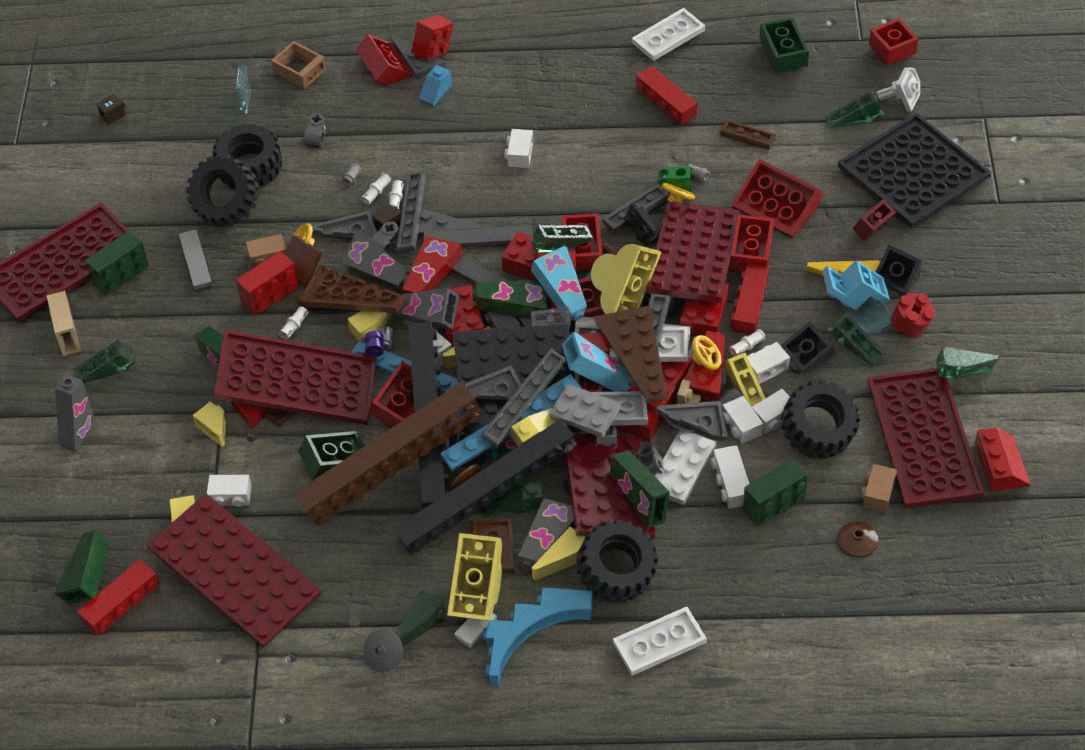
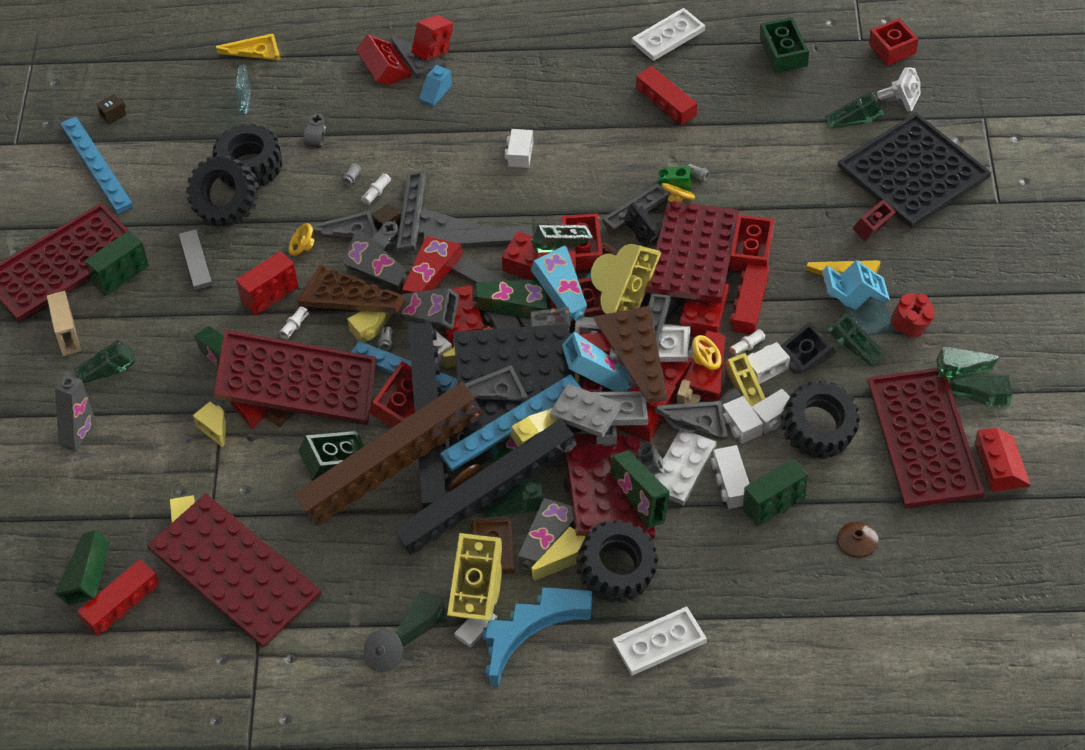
white brick [207,475,252,507] -> none
medium nougat brick [246,234,286,269] -> none
medium nougat window [272,41,326,89] -> none
reddish brown tile [285,235,323,285] -> none
dark purple wheel [365,331,384,357] -> none
white pin [388,180,404,210] -> none
dark grey tile [481,349,567,447] -> none
reddish brown tile [720,120,776,150] -> none
red slope [732,159,824,237] -> none
medium nougat brick [860,464,897,513] -> none
black slope [876,245,922,294] -> none
none -> dark azure plate [60,117,133,214]
none -> yellow wing [216,34,280,60]
none -> clear green slope [949,375,1012,407]

